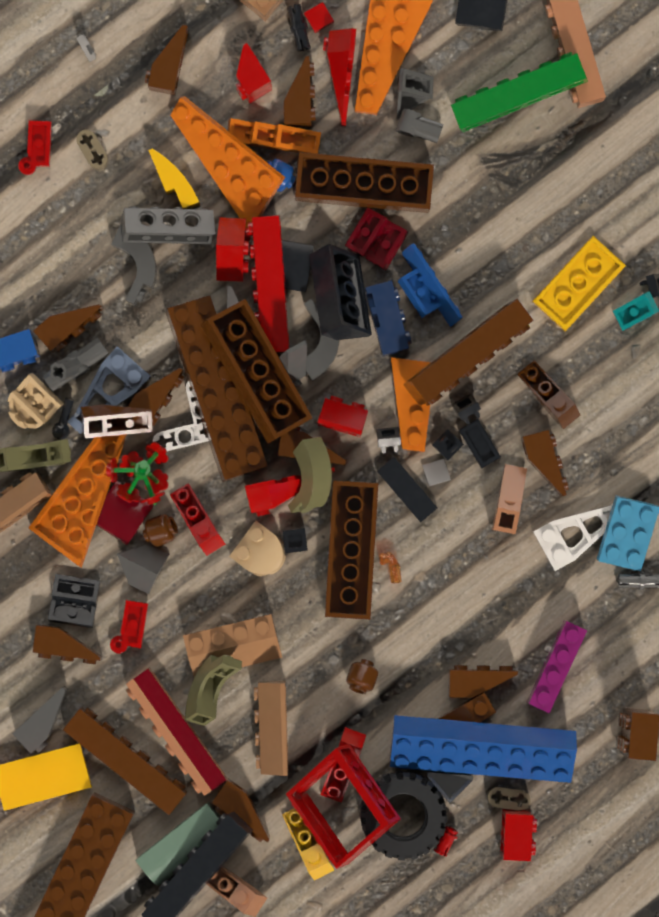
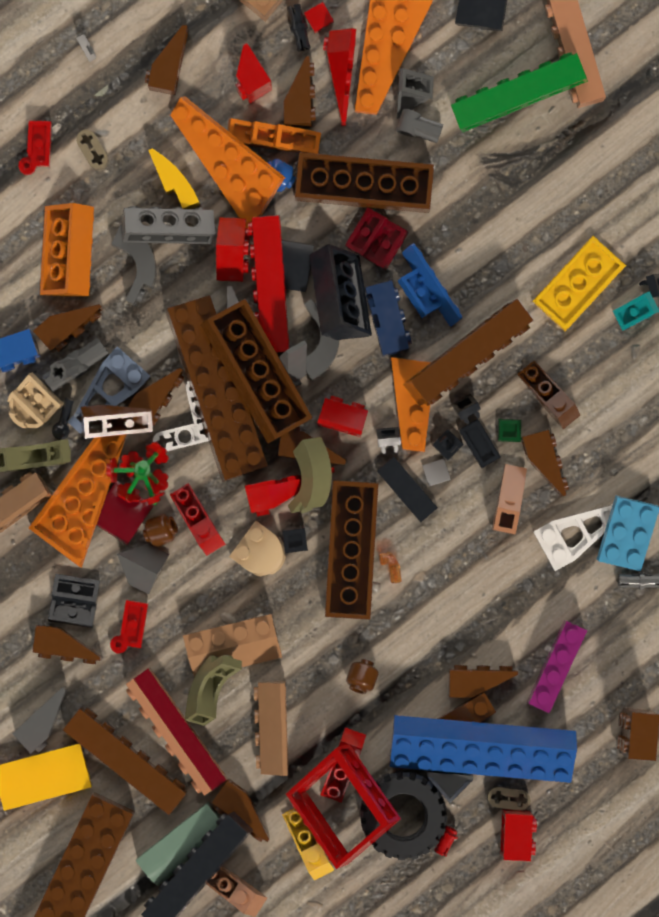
none -> orange slope [40,203,94,297]
none -> dark green tile [498,419,521,442]

